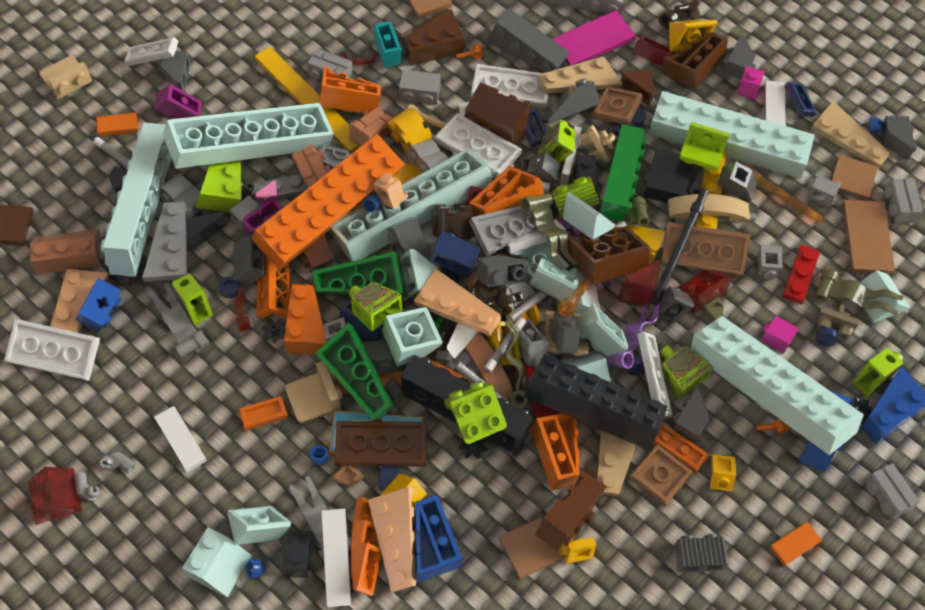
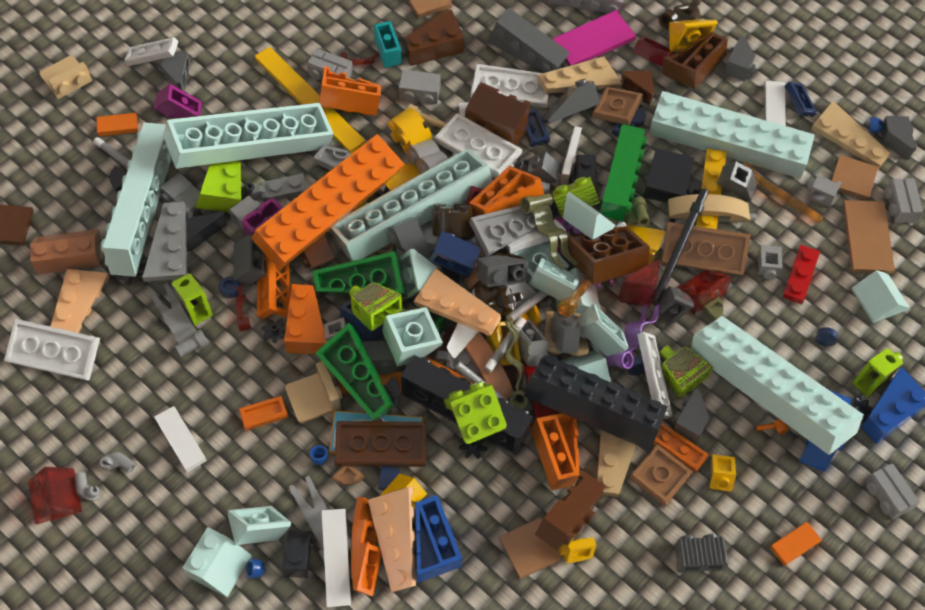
blue brick [75,278,122,332] -> none
bright pink slope [256,180,277,202] -> none
nougat brick [292,145,331,188] -> none
nougat brick [349,108,393,147] -> none
blue hinge [362,194,381,213] -> none
light nougat brick [373,173,408,209] -> none
orange hand [456,44,483,59] -> none
lime torso [537,120,576,163] -> none
tan hips [580,124,615,163] -> none
lime bracket [679,122,730,170] -> none
dark pink brick [737,66,765,100] -> none
dark pink brick [761,316,799,354] -> none
olive flag [815,269,904,315] -> none
dark tan hips [815,304,859,341] -> none

